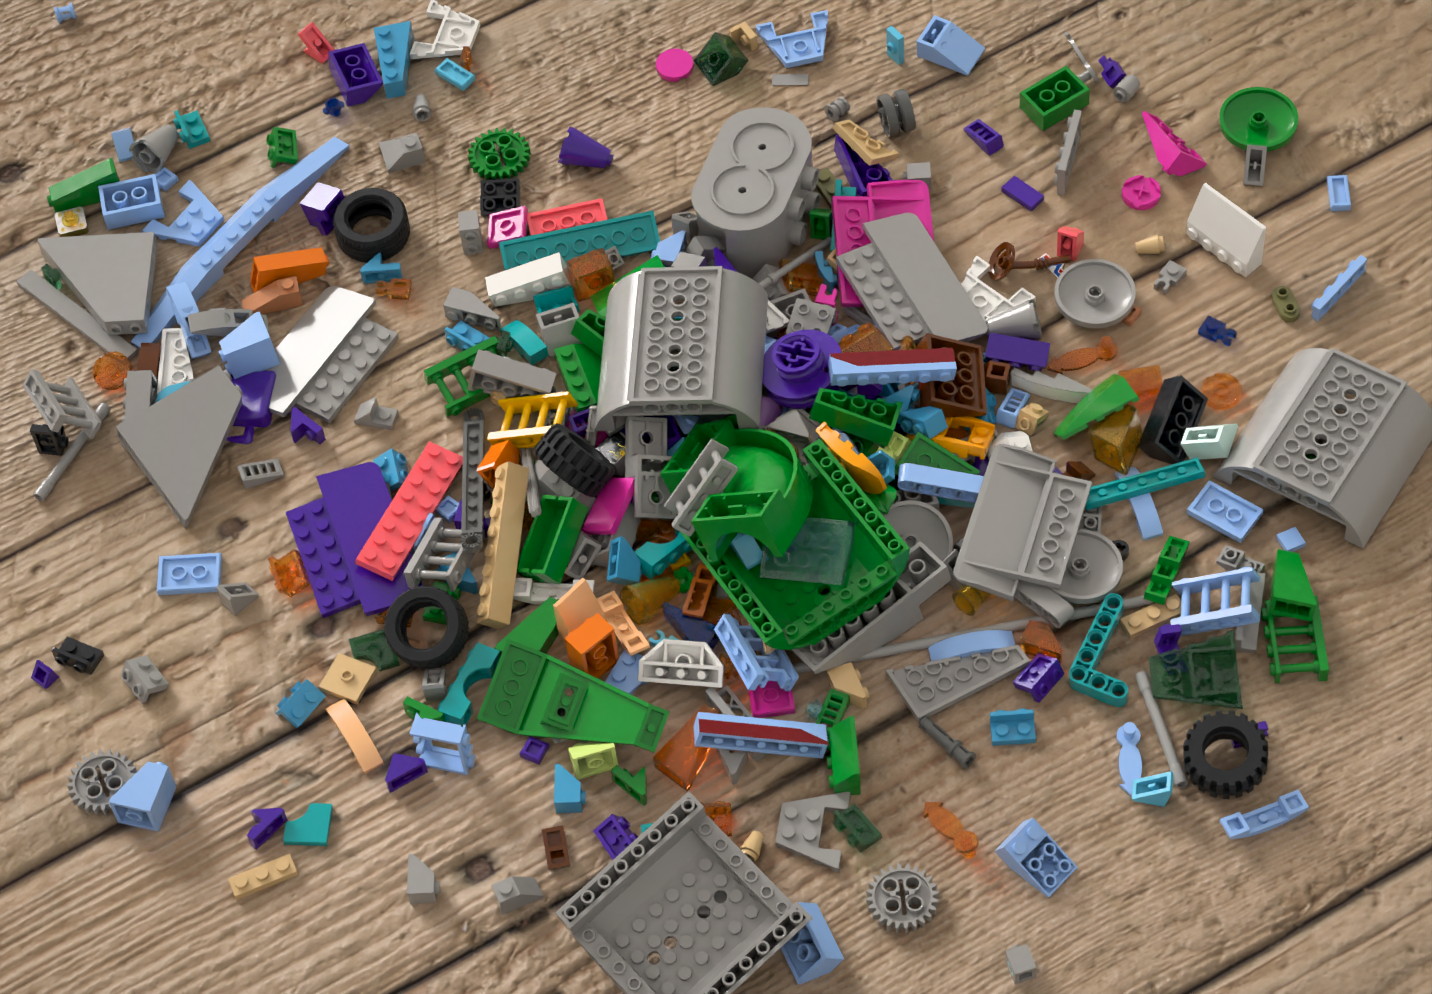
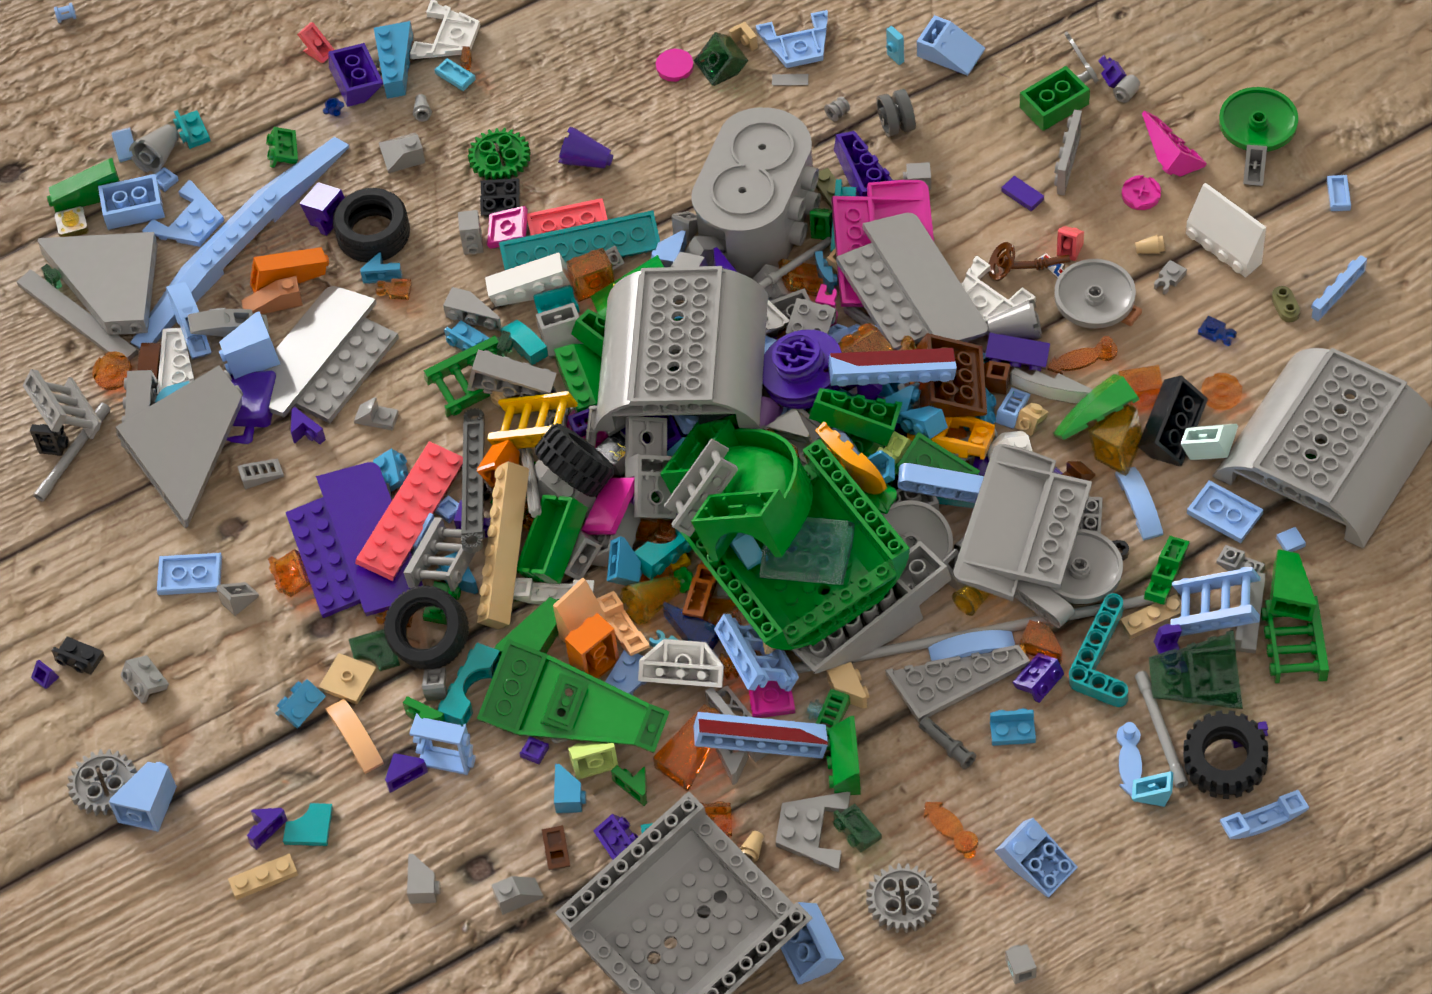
tan wing [833,120,899,166] -> none
dark purple slope [963,119,1004,156] -> none
teal tile [1085,457,1205,510] -> none

